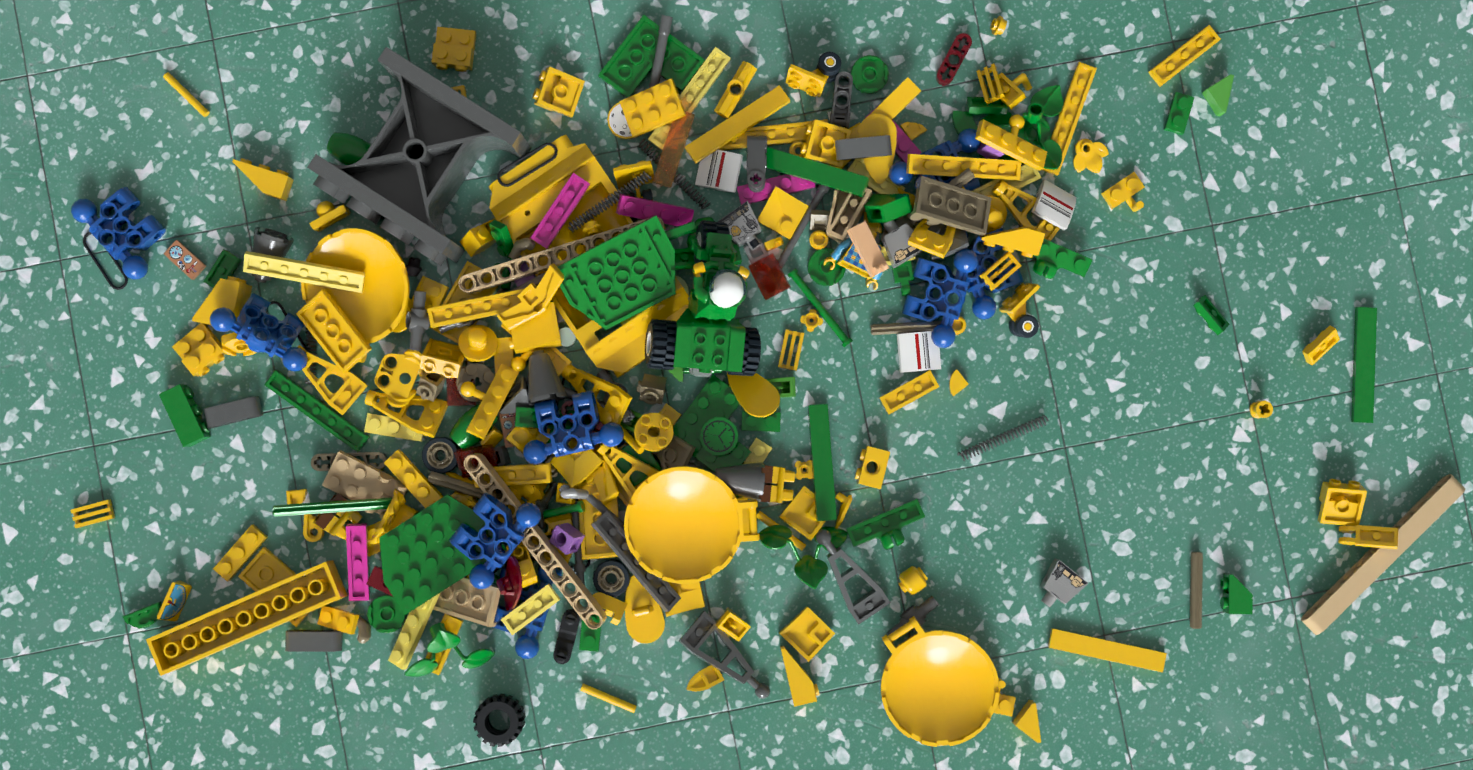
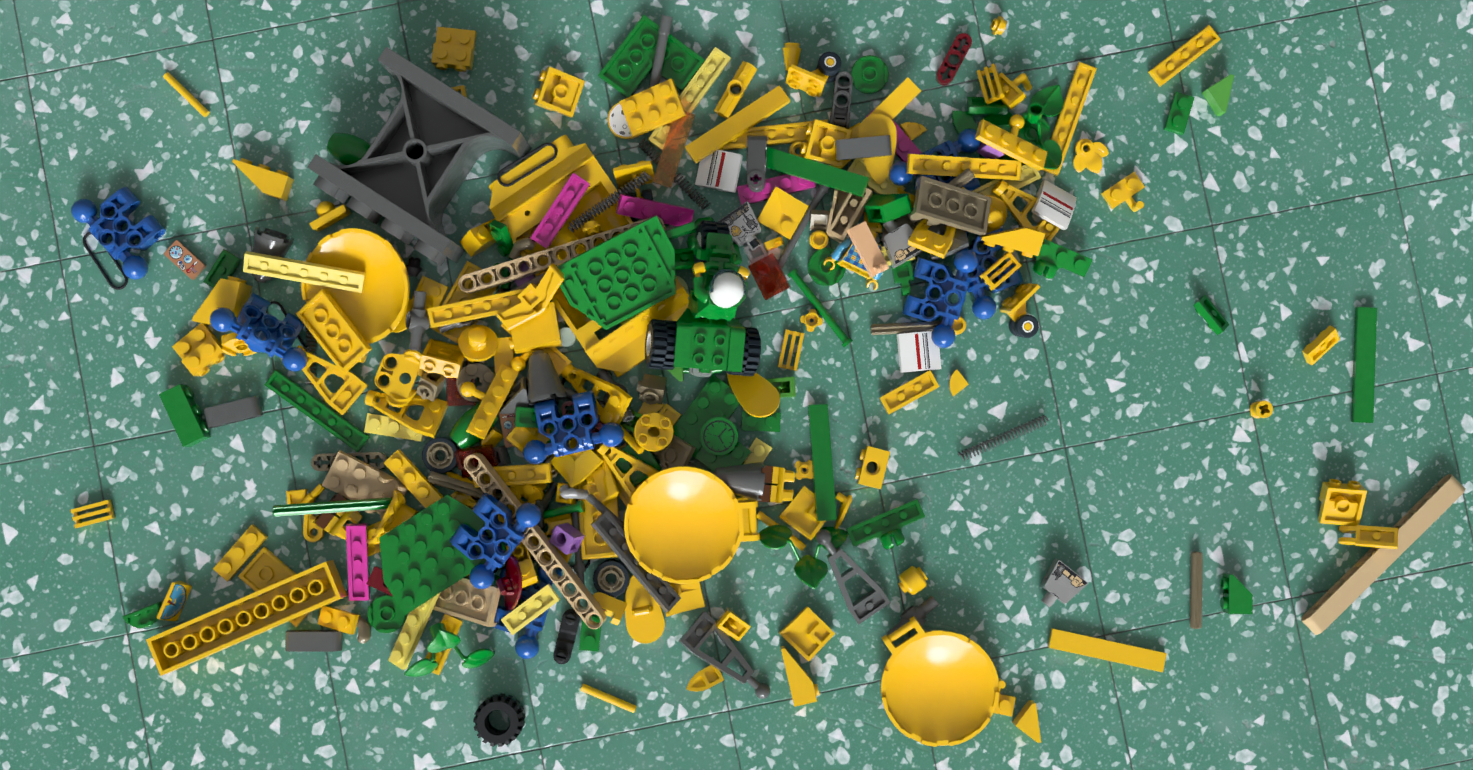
none -> yellow piece [299,483,325,504]
none -> yellow tile [638,402,664,415]
none -> yellow cone [782,43,801,71]

